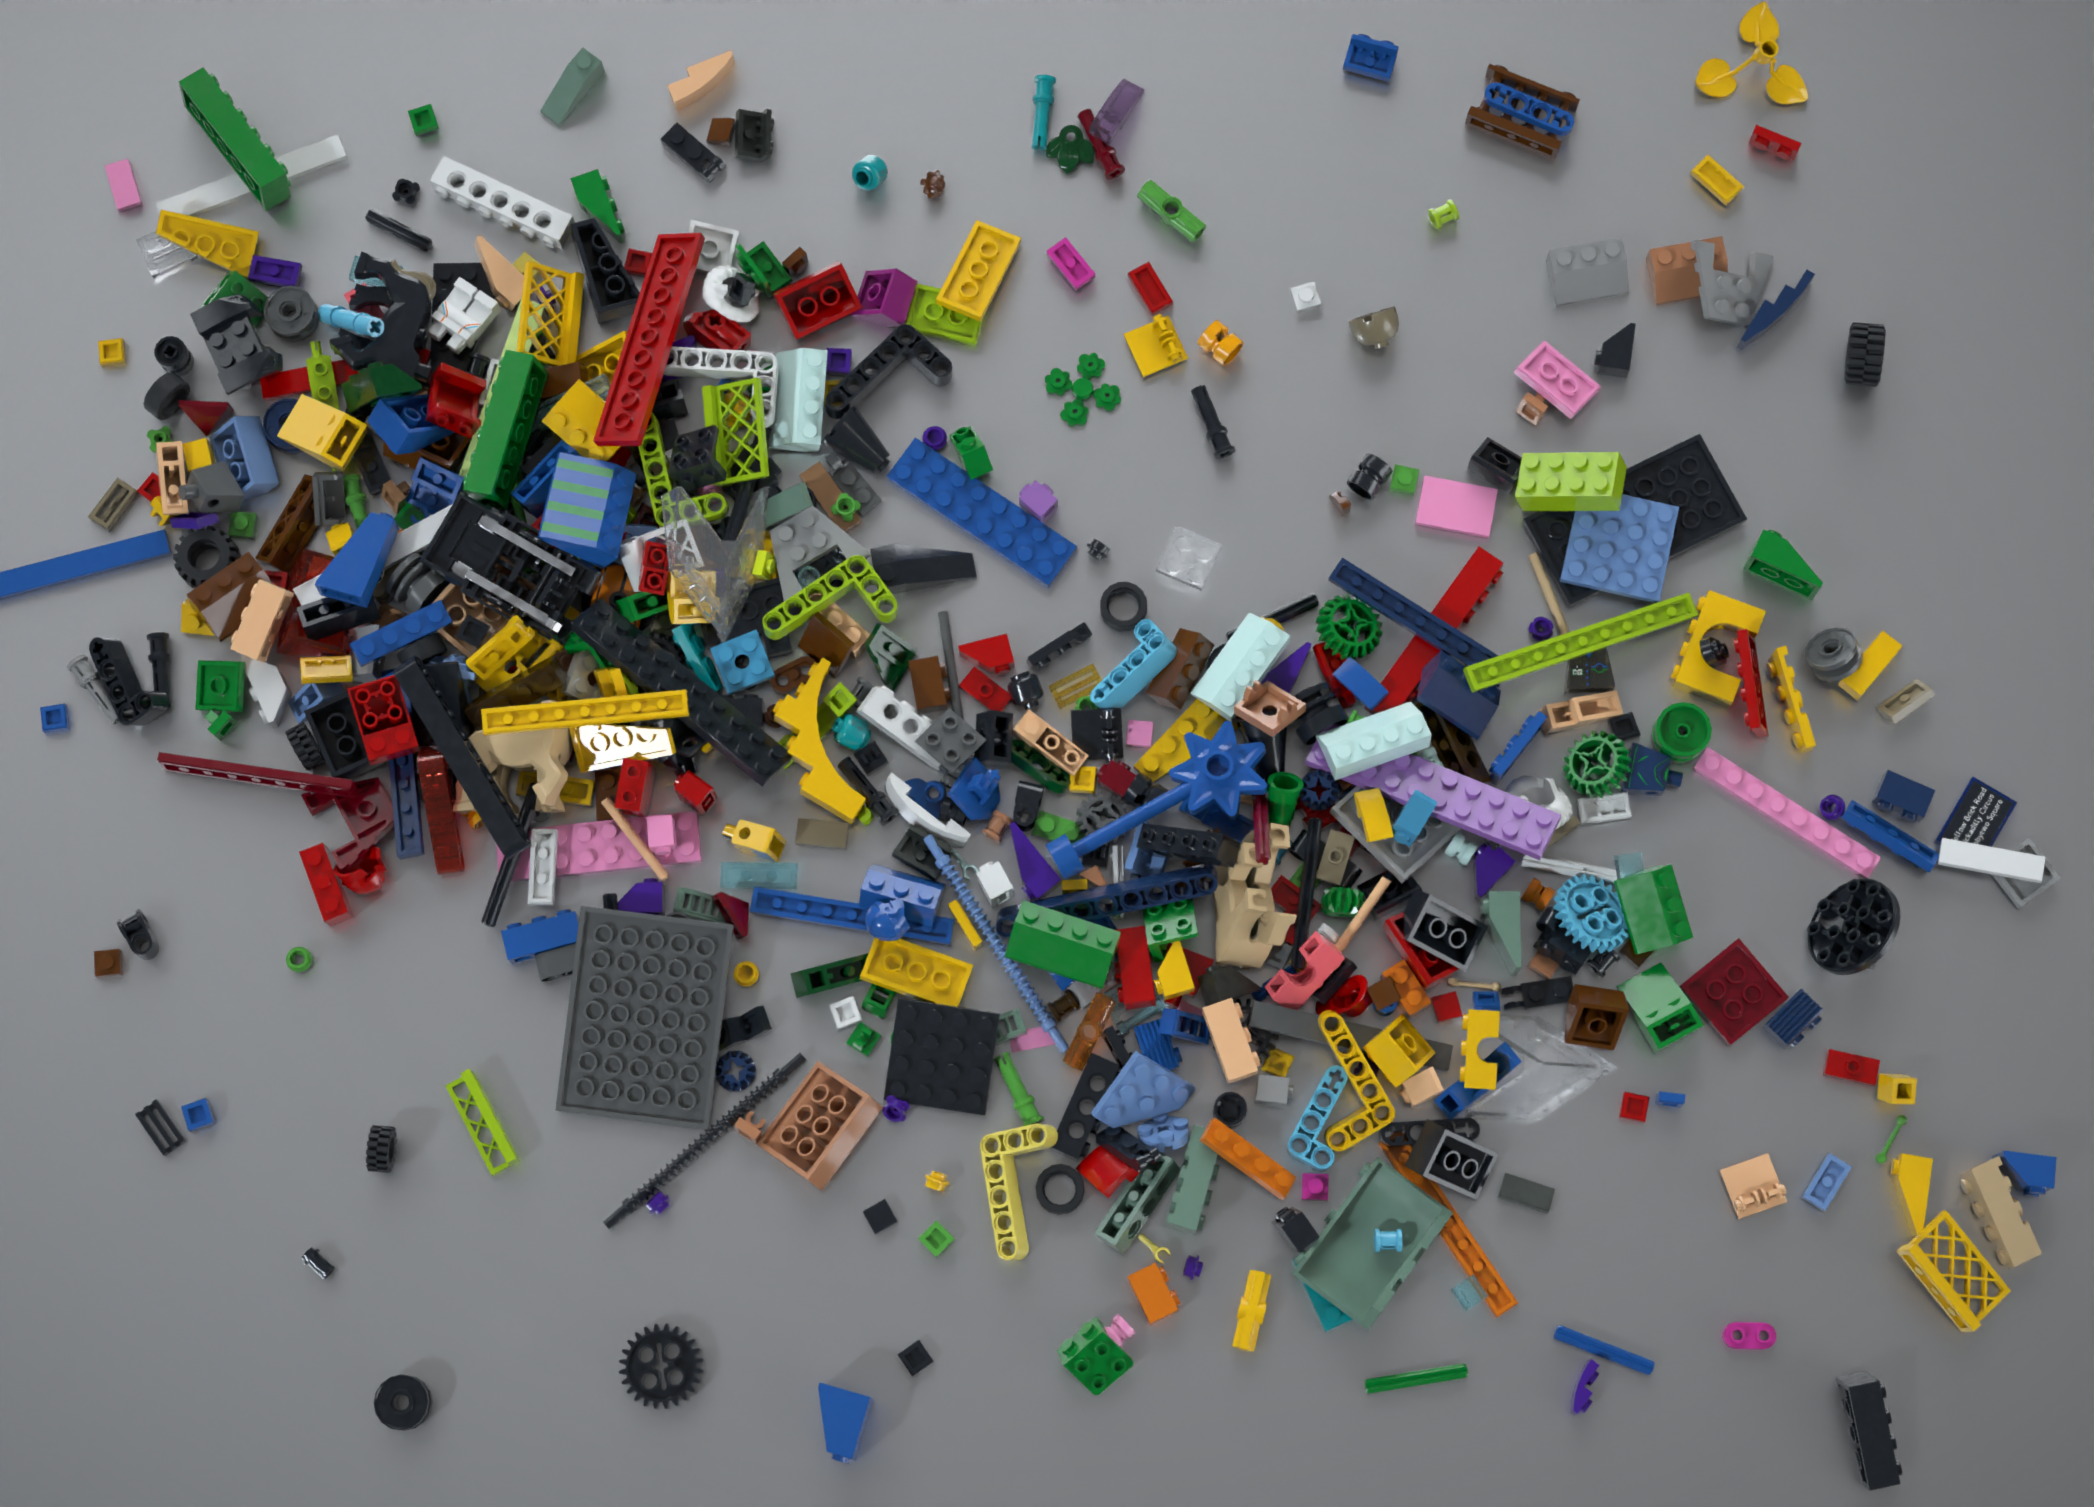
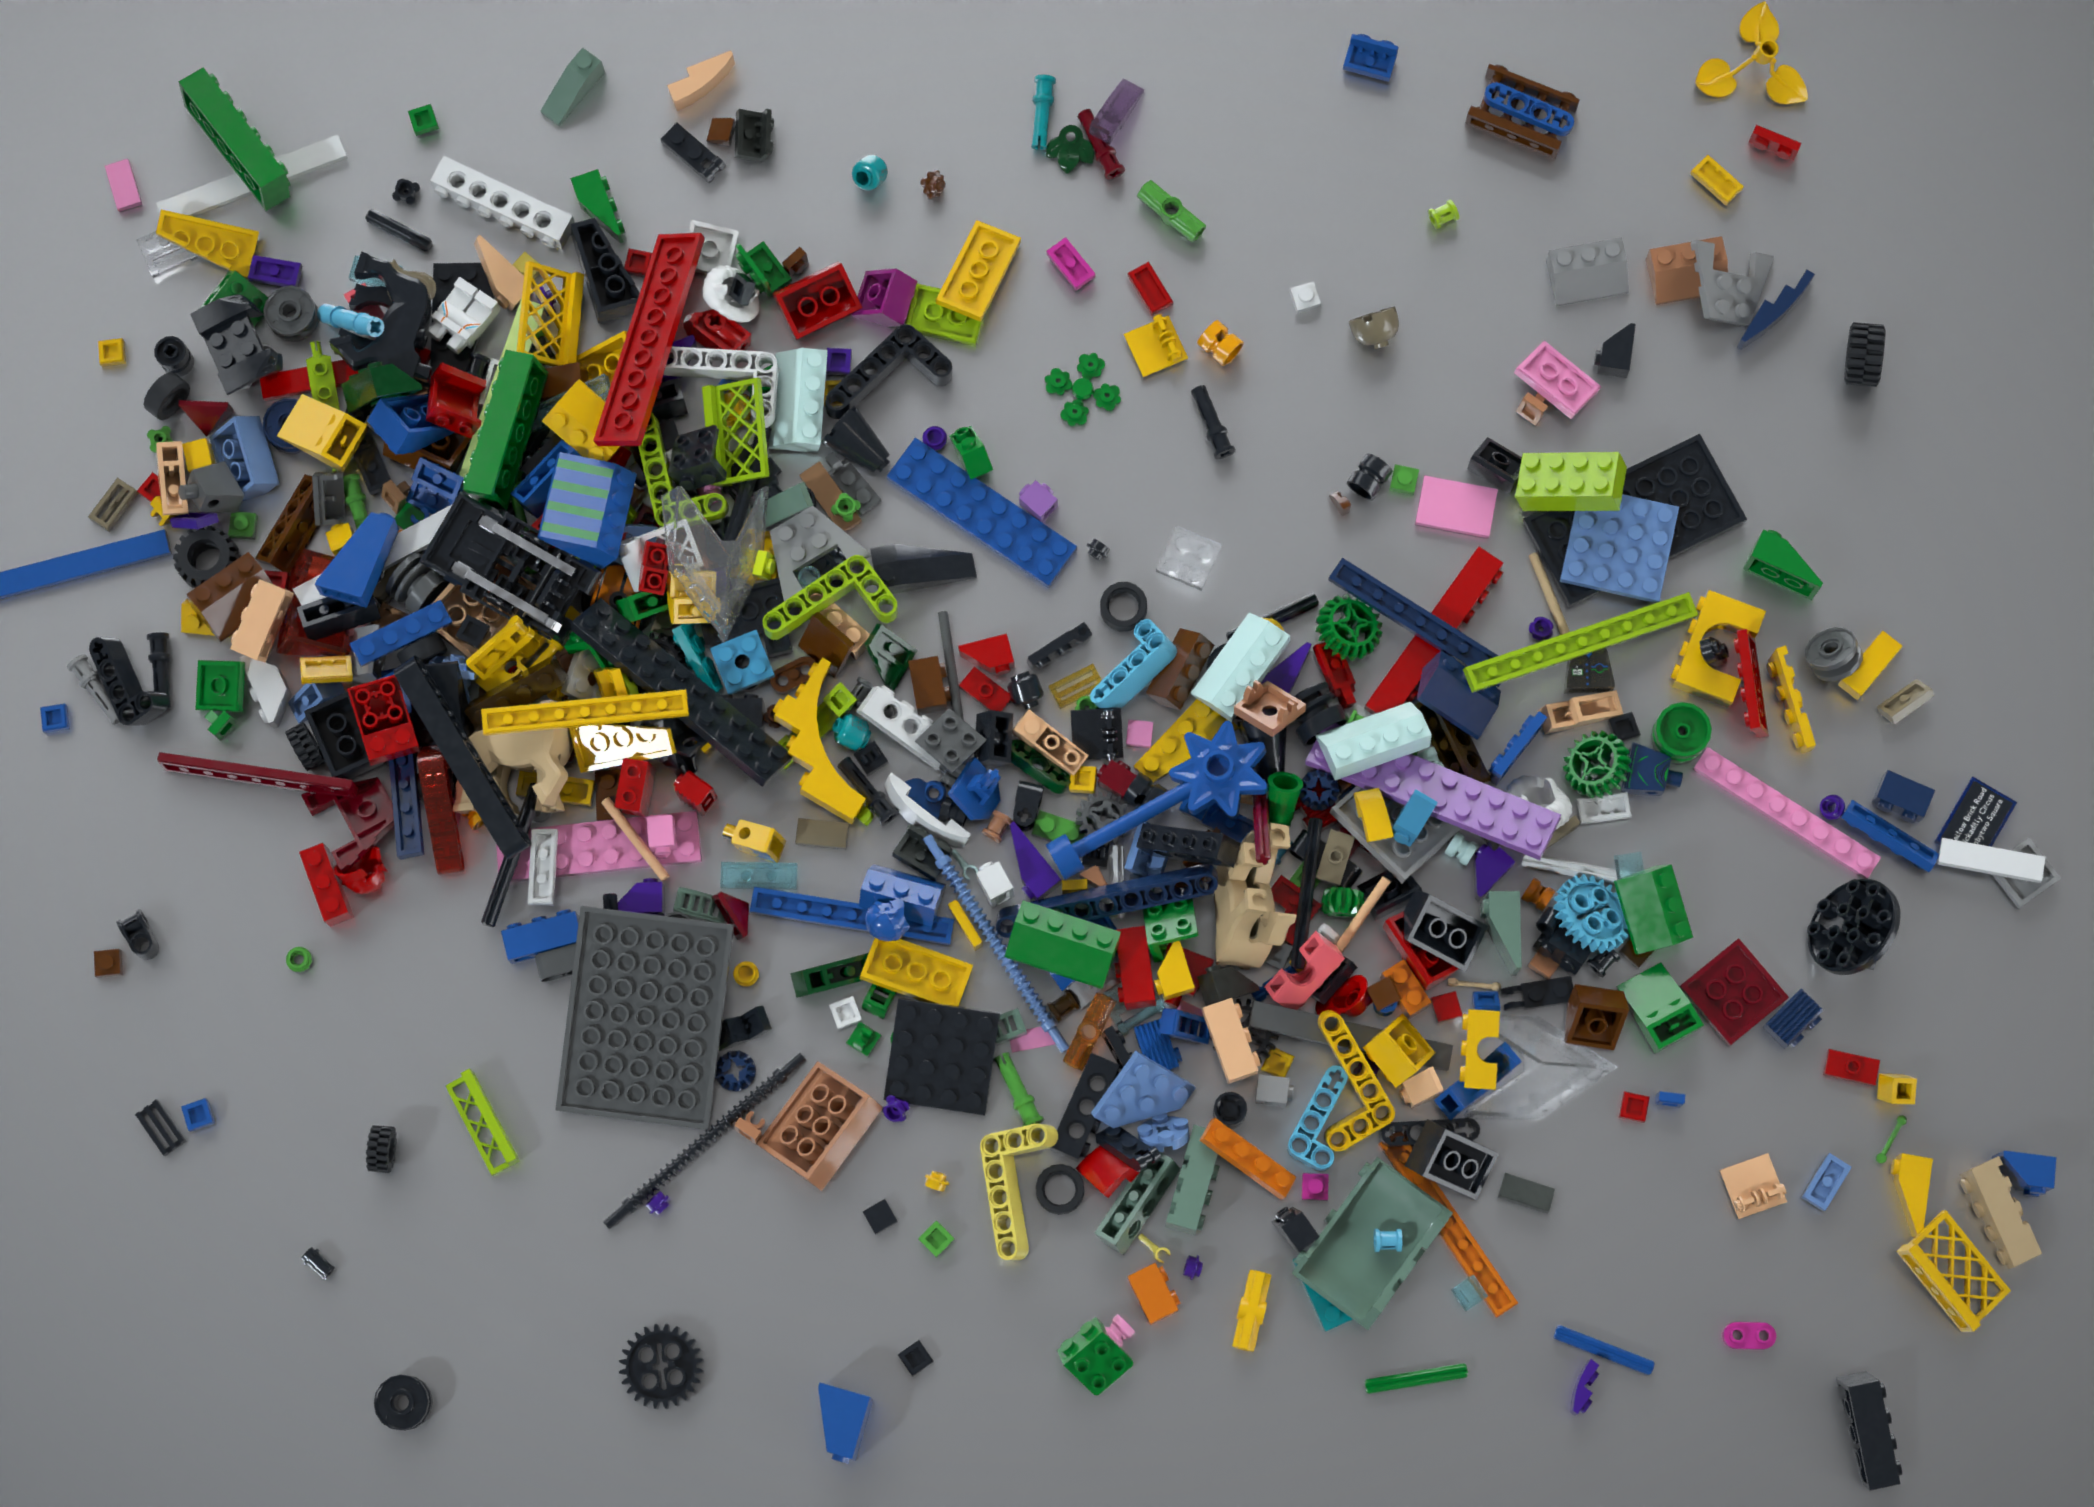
blue slope [1332,657,1389,711] -> none

